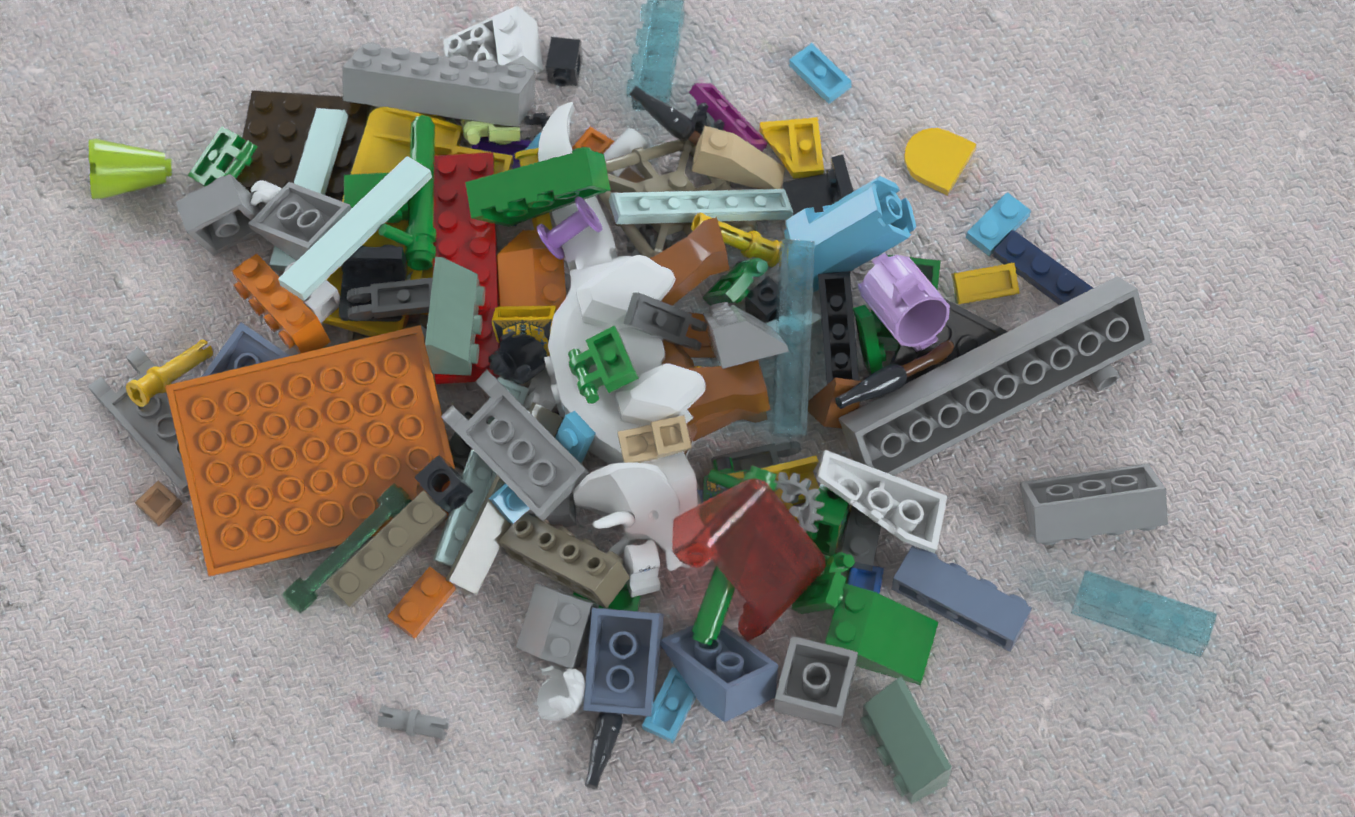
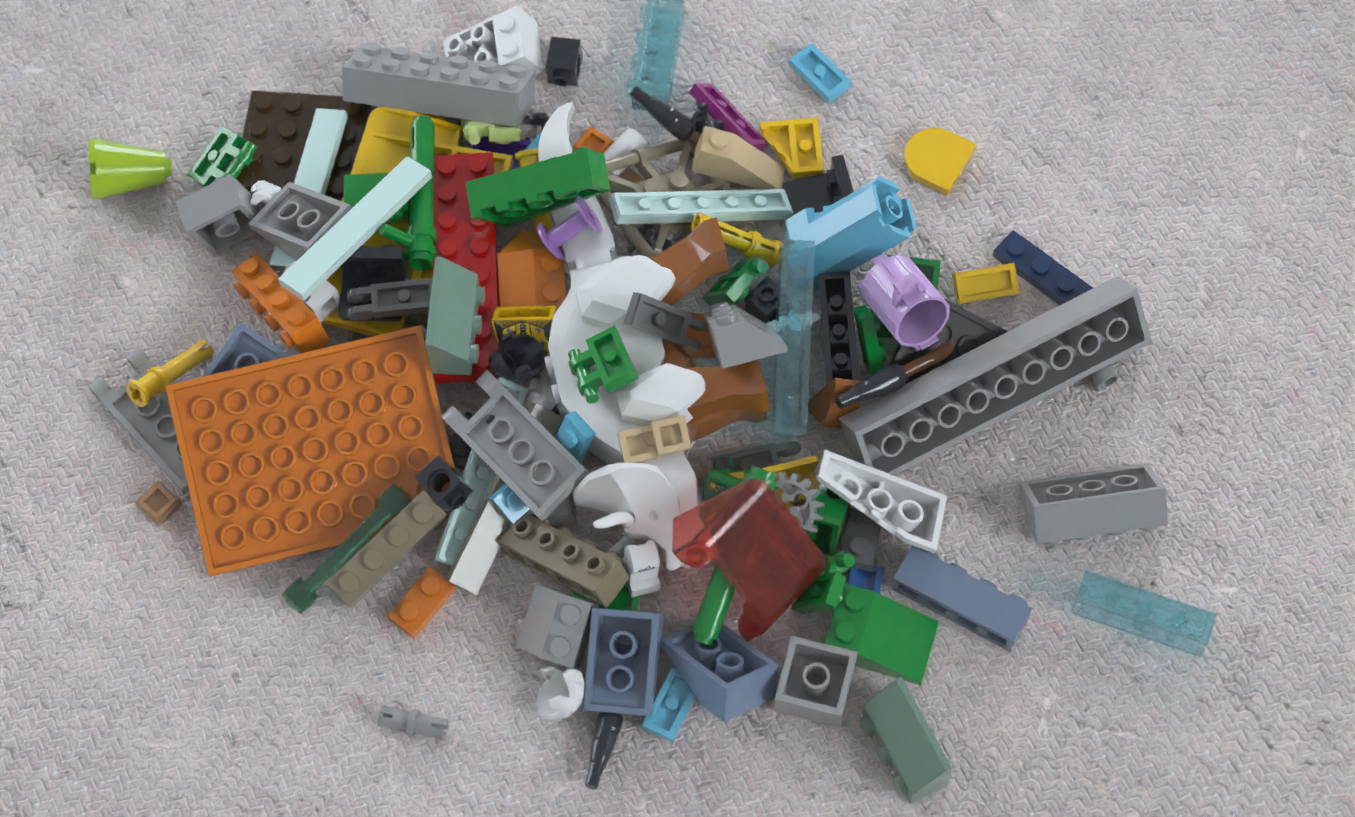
medium azure plate [966,192,1031,257] -> none

